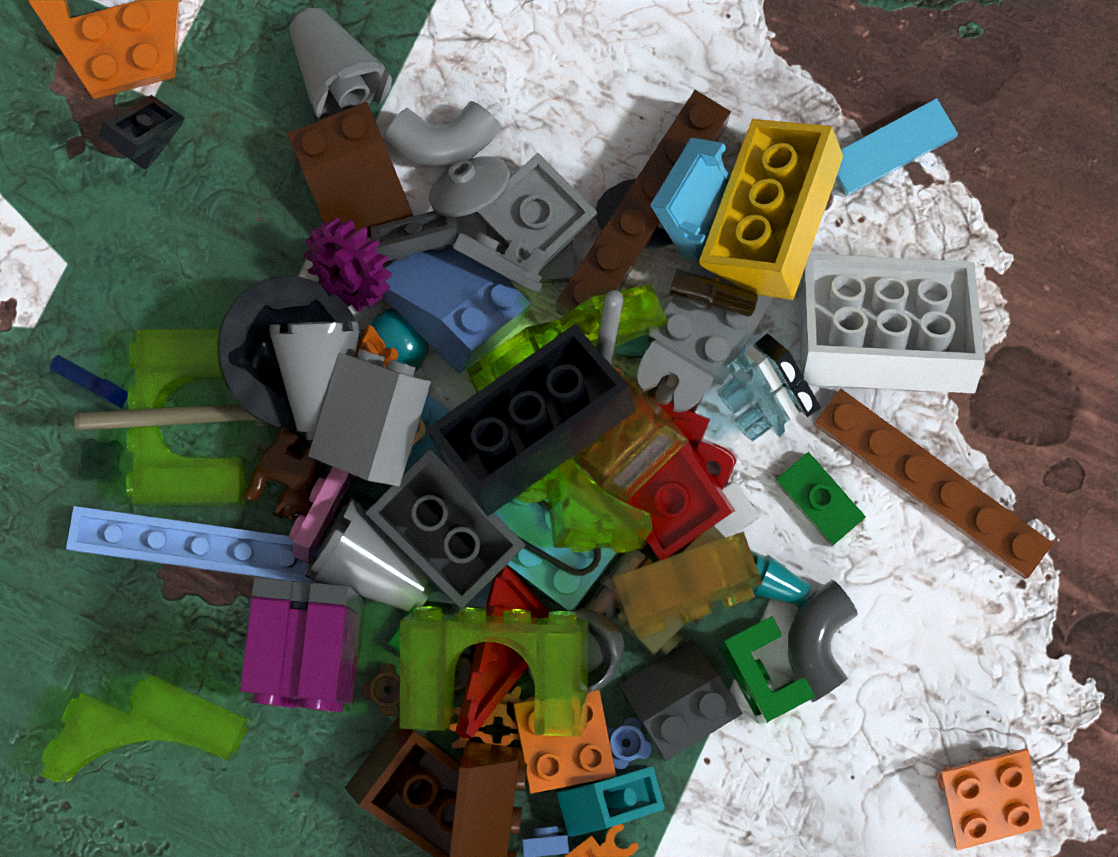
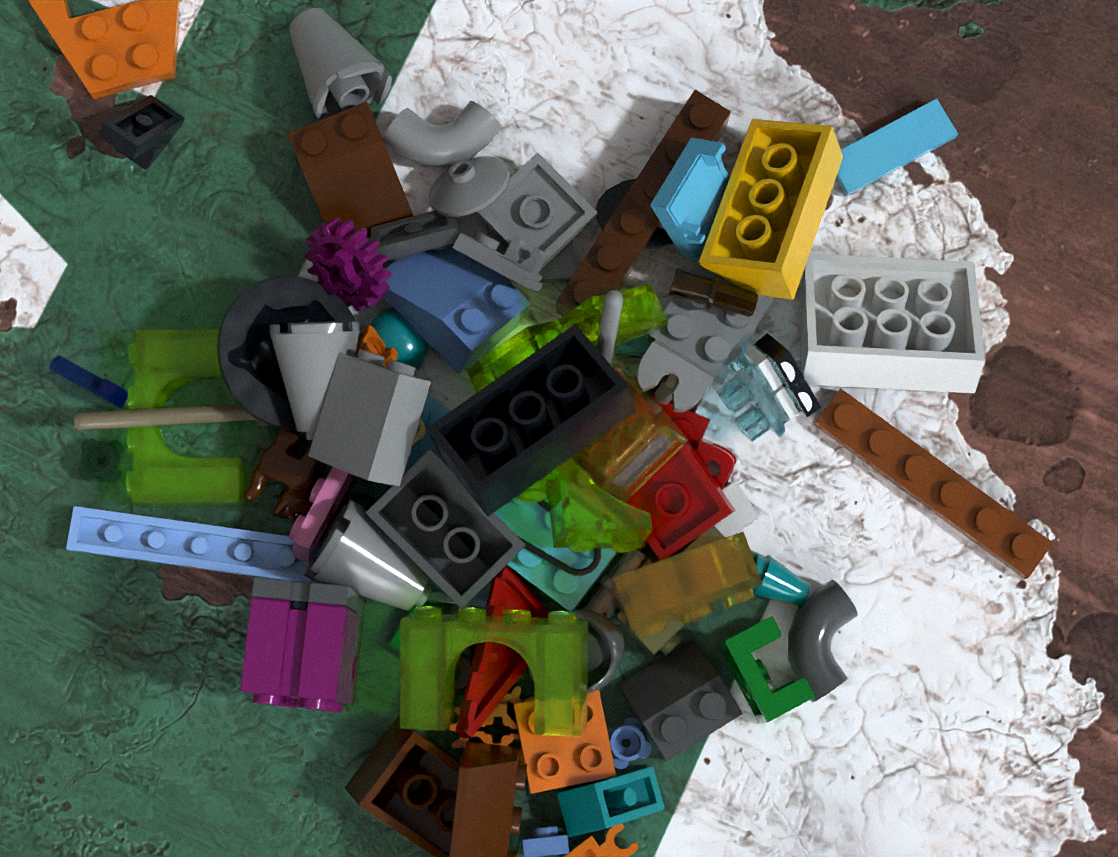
clear neon green arch [41,674,252,783] -> none
reddish brown plate [362,663,415,716] -> none
green plate [775,451,866,546] -> none
orange hinge [936,748,1042,851] -> none

